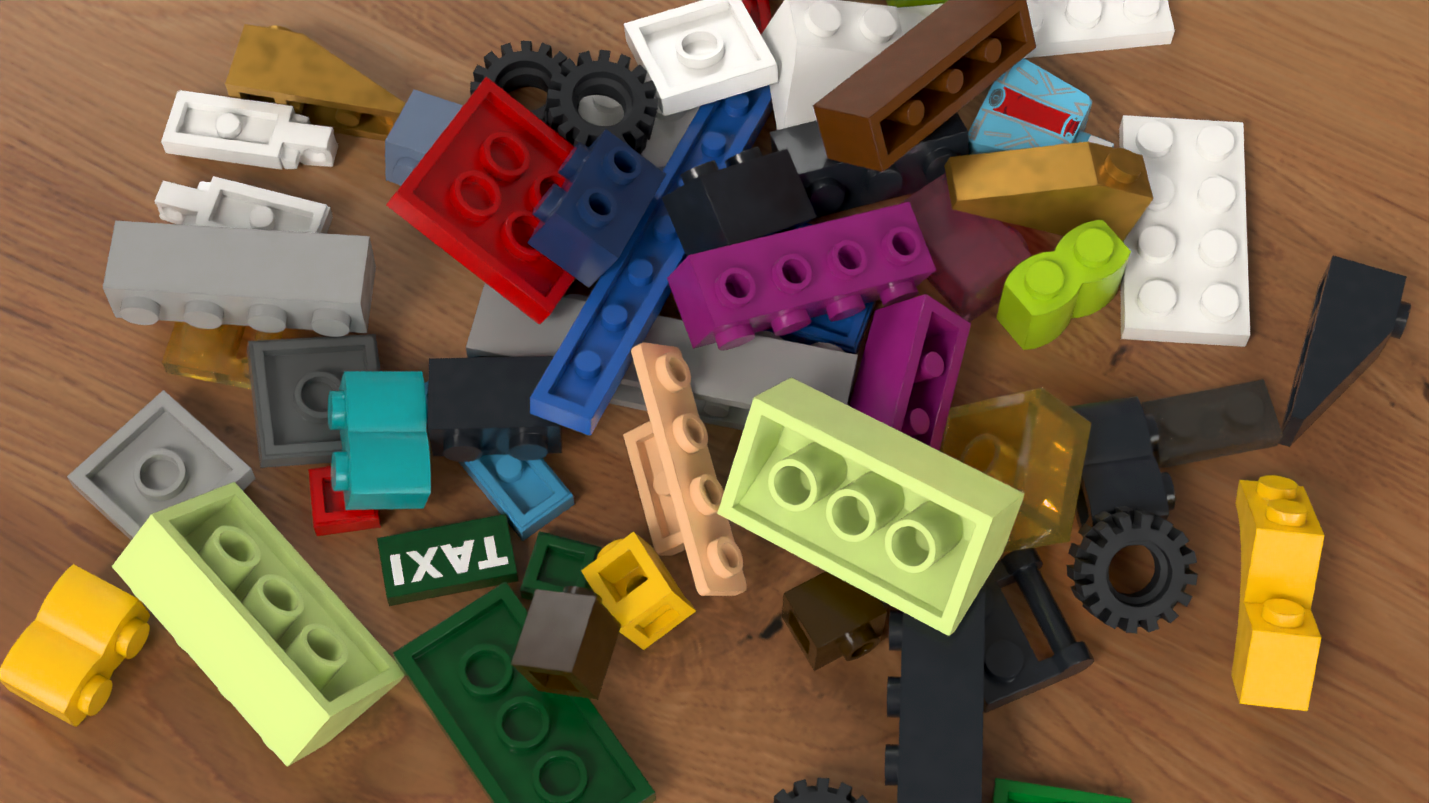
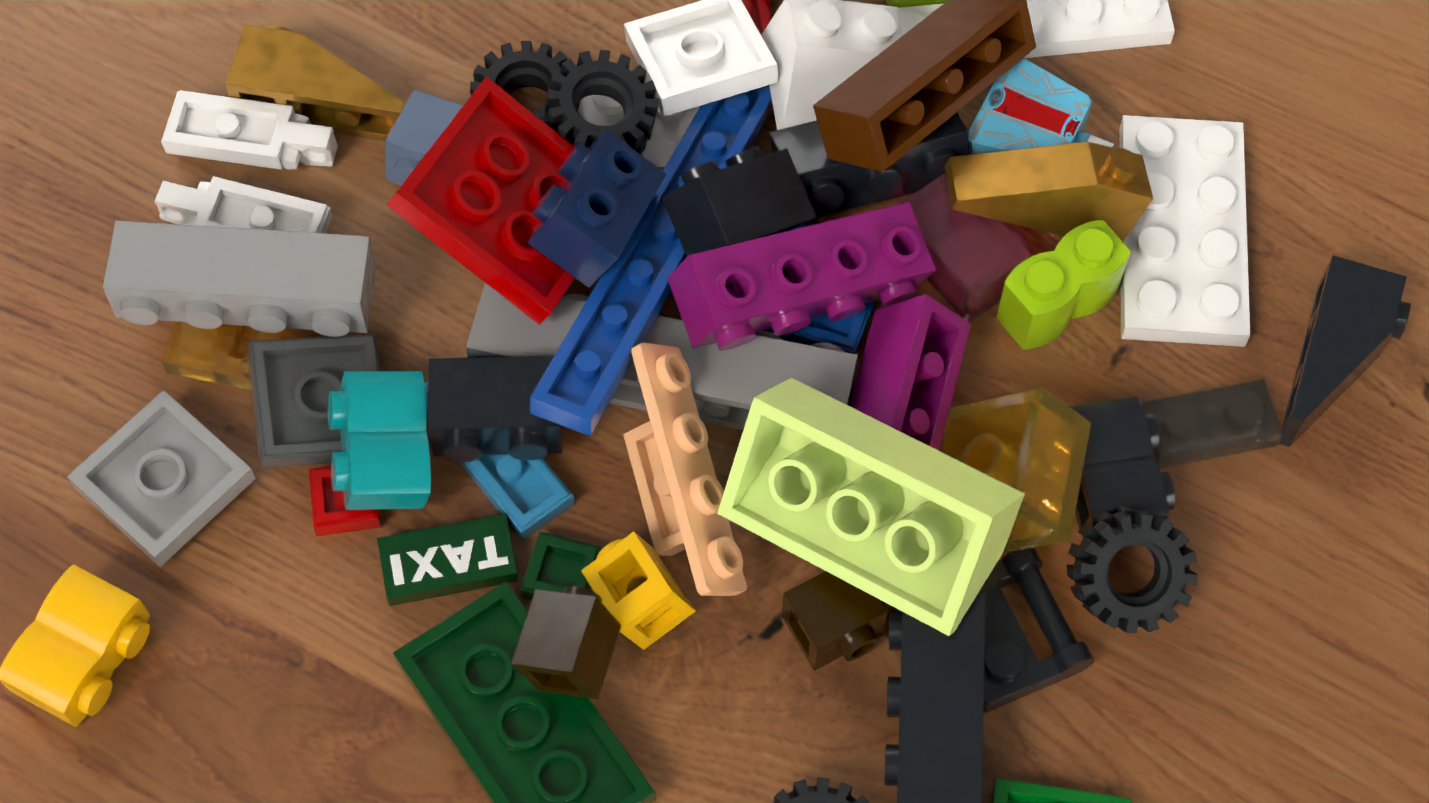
yellowish green slope [112,482,405,767] -> none
yellow arch [1231,475,1325,711] -> none

